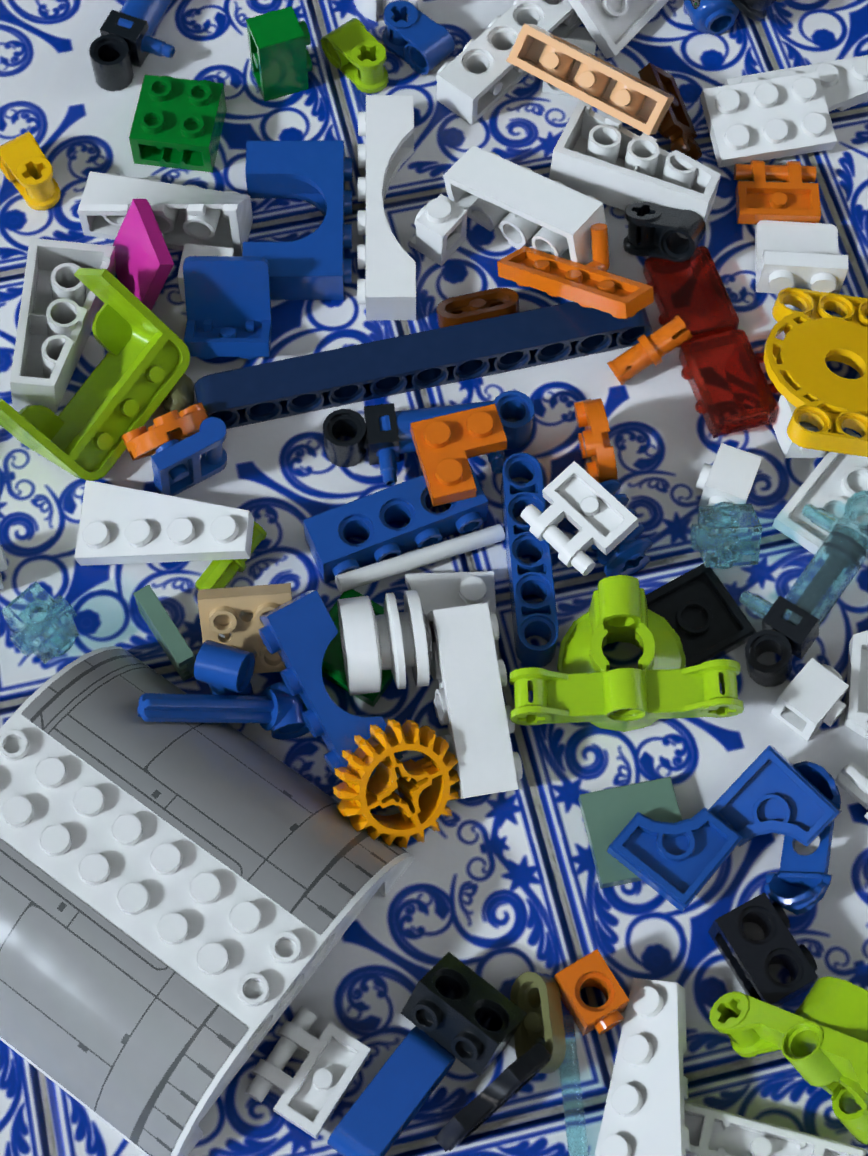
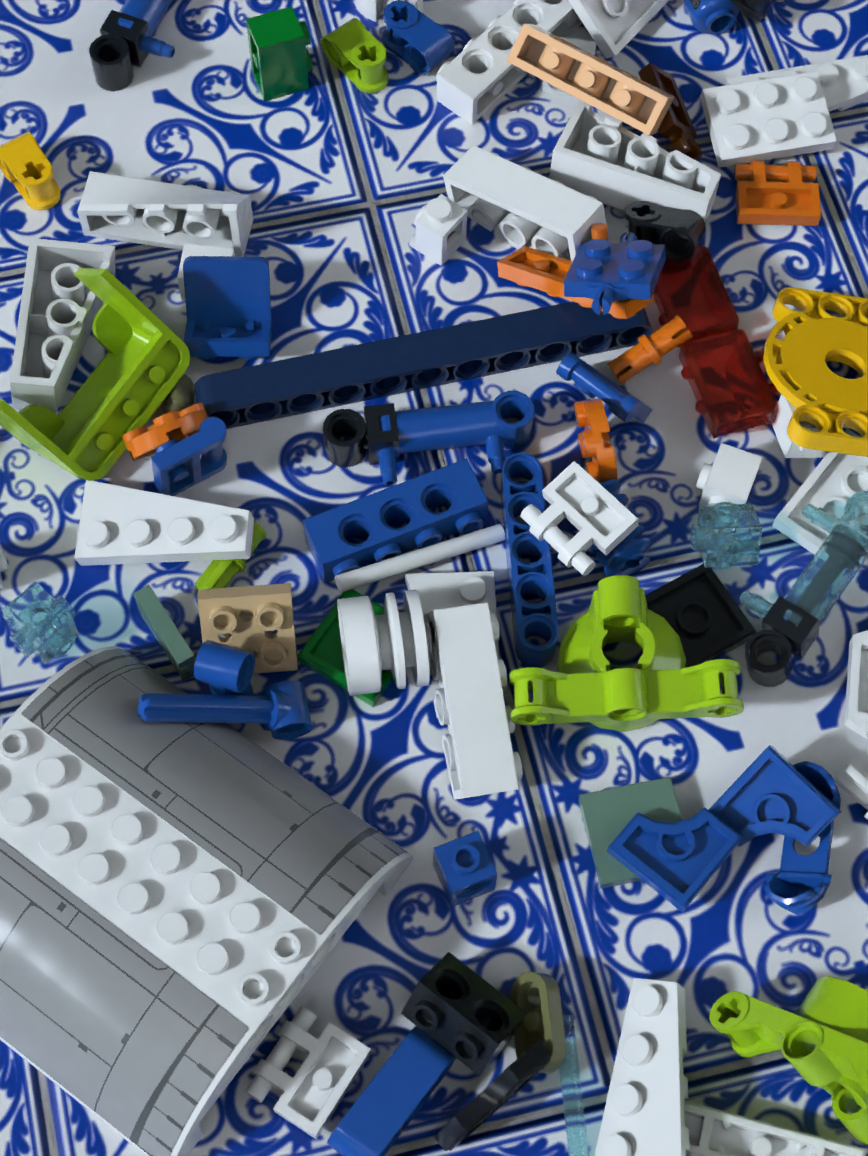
dark pink tile [112,199,174,311] -> none
green brick [129,75,227,173] -> none
blue arch [242,140,353,300] -> none
blue arch [258,590,403,779] -> none
light orange gear [332,719,460,848] -> none
white arch [357,95,416,321] -> none
orange plate [410,404,507,507] -> none
reddish brown plate [436,288,520,328] -> none
orange brick [554,949,629,1036] -> none
black brick [708,892,819,1007] -> none
white bracket [755,220,849,294] -> none
white brick [771,658,849,741] -> none
none -> blue brick [433,831,497,907]
none -> blue plate [556,353,653,423]
none -> blue plate [564,232,666,315]

